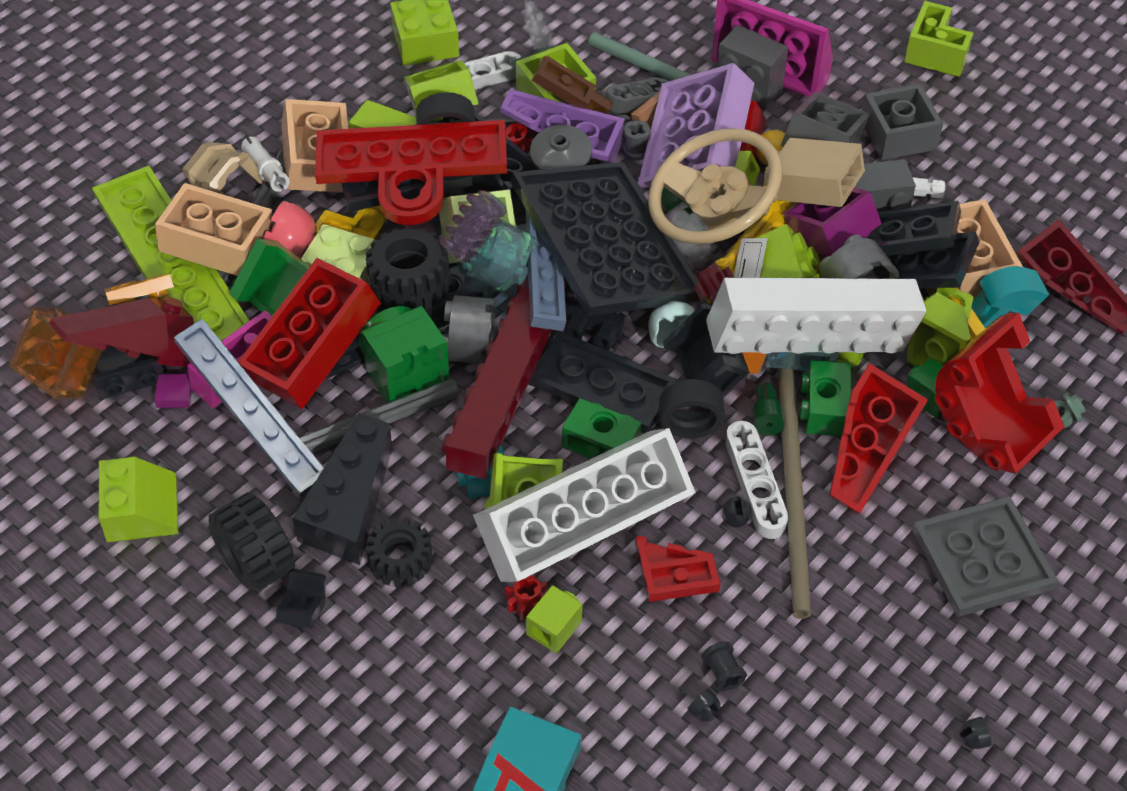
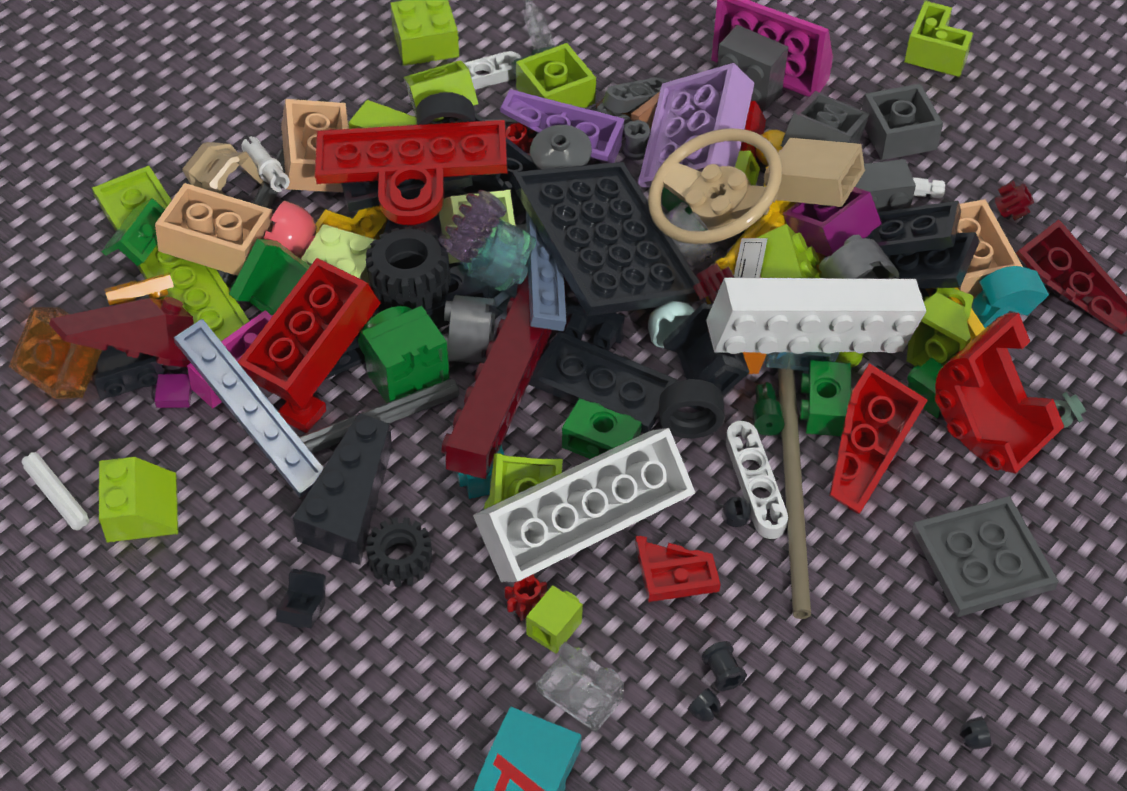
black tyre [208,492,295,593] -> none
reddish brown hinge [532,55,613,114] -> none
sand green piece [588,32,691,81] -> none
none -> white axle [22,452,89,530]
none -> green panel [101,198,165,266]
none -> red plate [278,396,327,433]
none -> clear bracket [536,642,624,732]
none -> dark red gear [995,181,1034,221]

